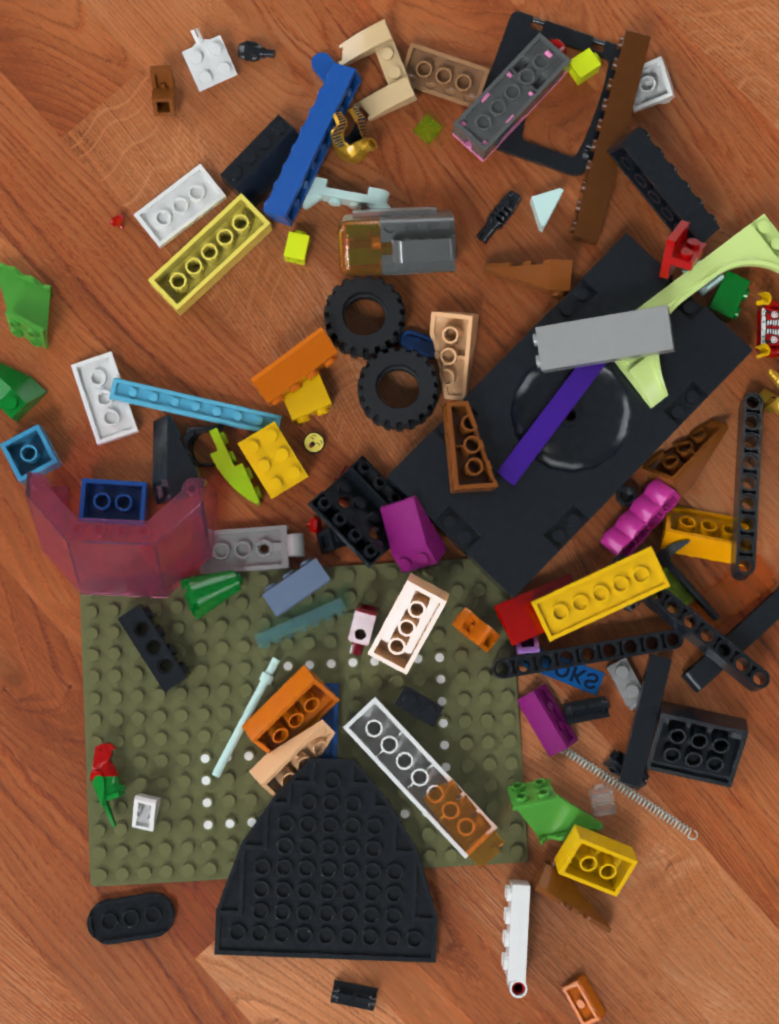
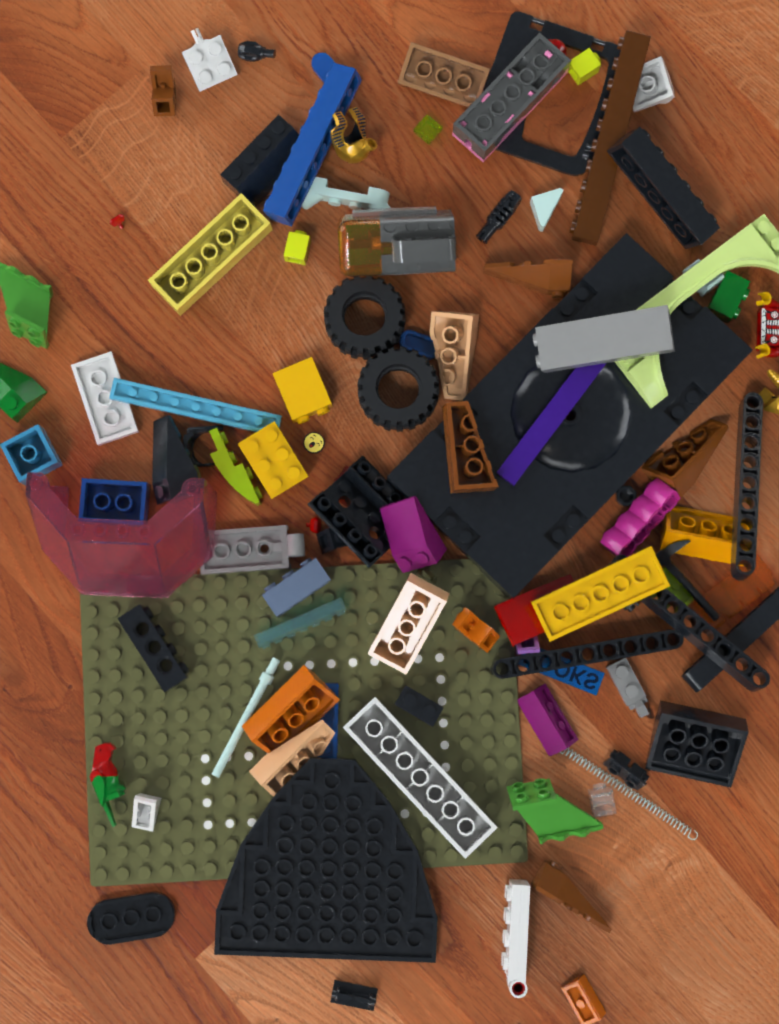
white plate [133,164,227,249] -> none
green cone [180,570,243,620] -> none
orange slope [251,327,338,407] -> none
tan wedge [338,19,418,122] -> none
torso [348,603,379,656] -> none
clear orange windscreen [422,779,504,869] -> none
yellow brick [554,824,638,897] -> none
black hinge [562,696,610,725] -> none
black tile [617,654,672,788] -> none
red bracket [659,220,707,279] -> none

